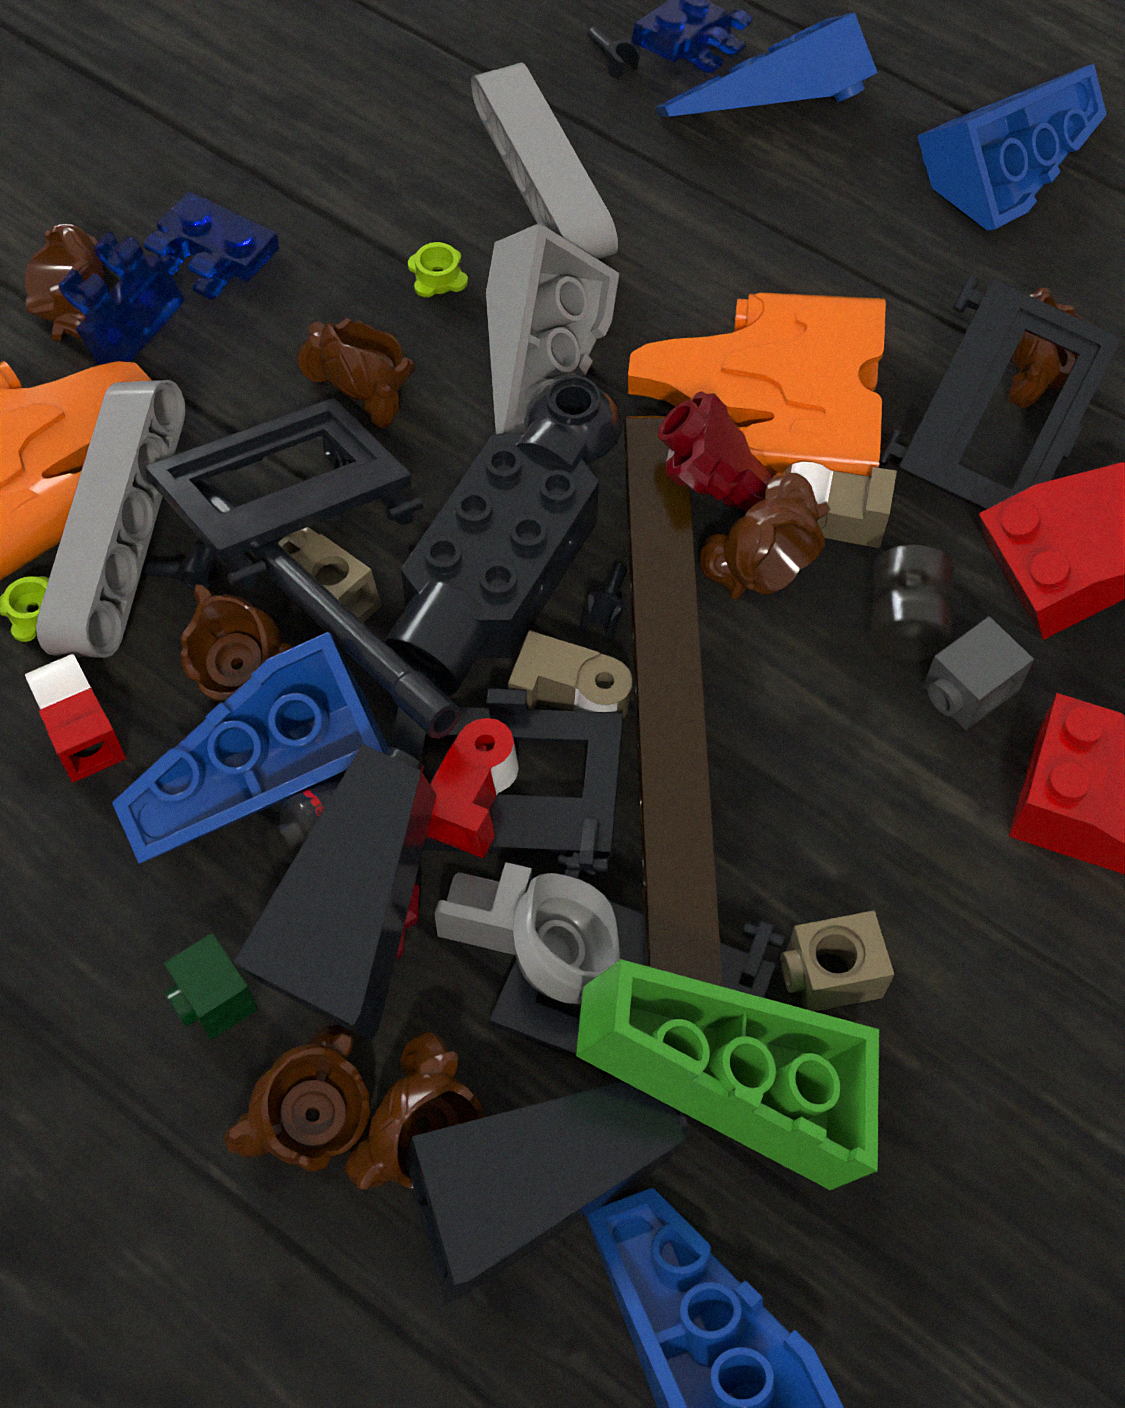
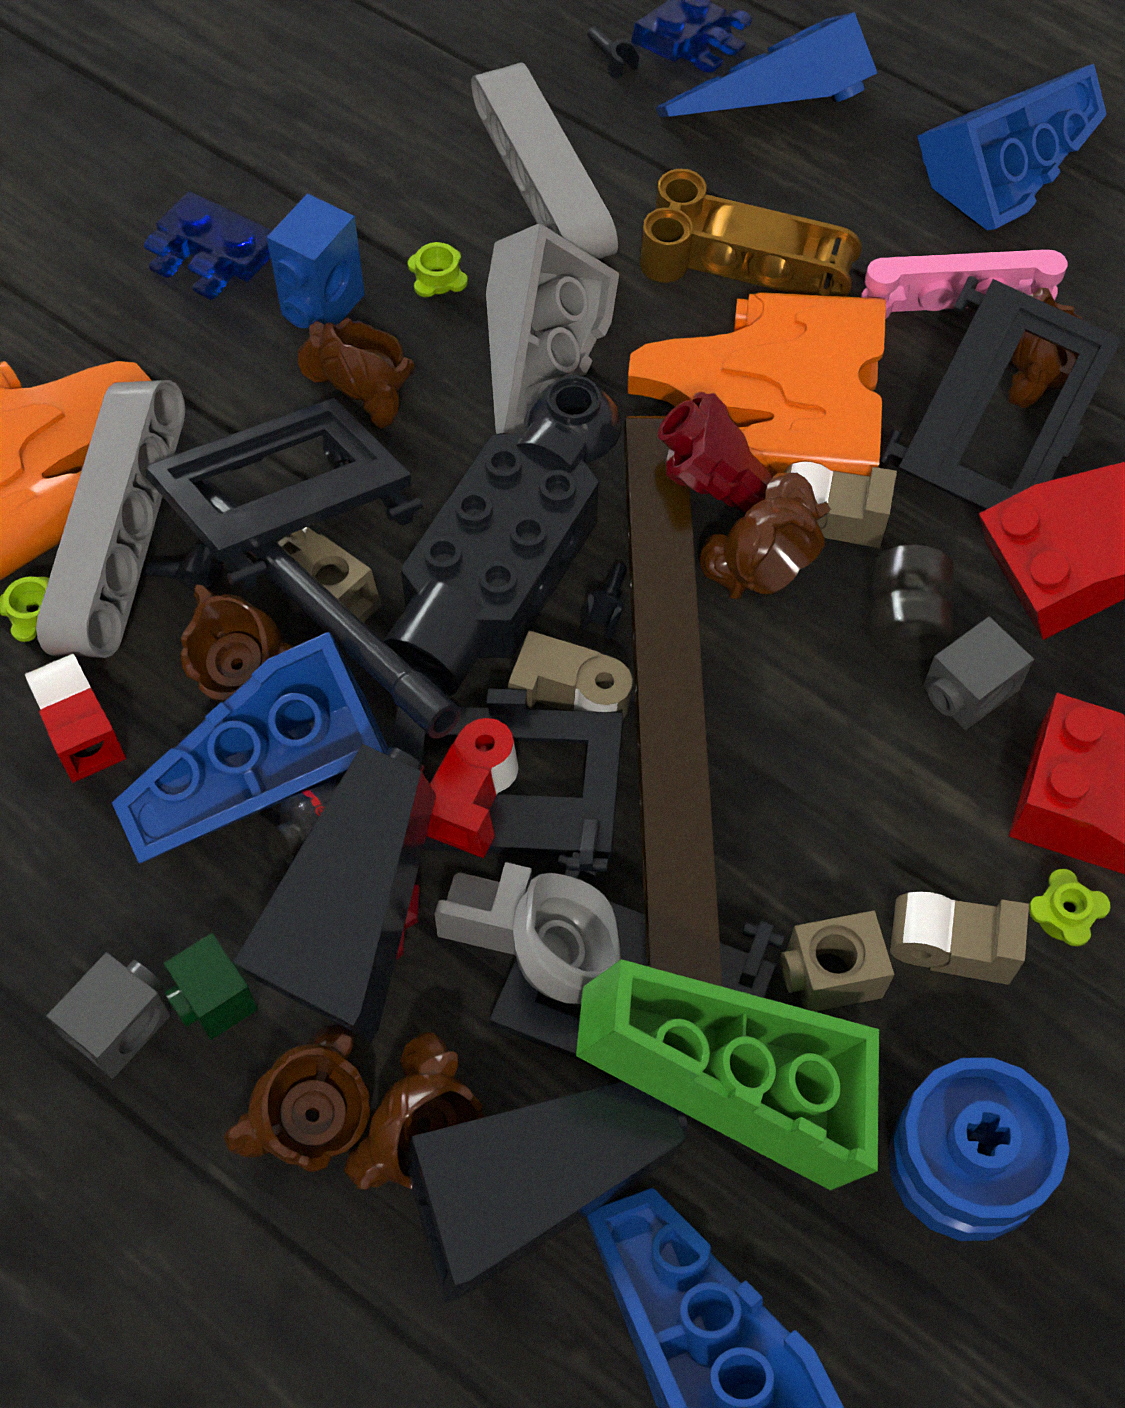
reddish brown hair [25,224,112,342] -> none
clear blue plate [58,232,185,365] -> none
none -> dark grey brick [46,952,170,1079]
none -> blue brick [267,193,365,329]
none -> pearl gold piece [640,169,862,297]
none -> bright pink plate [861,250,1068,319]
none -> blue wheel [888,1058,1070,1241]
none -> dark tan leg [890,892,1029,985]
none -> lime plate [1029,869,1110,946]

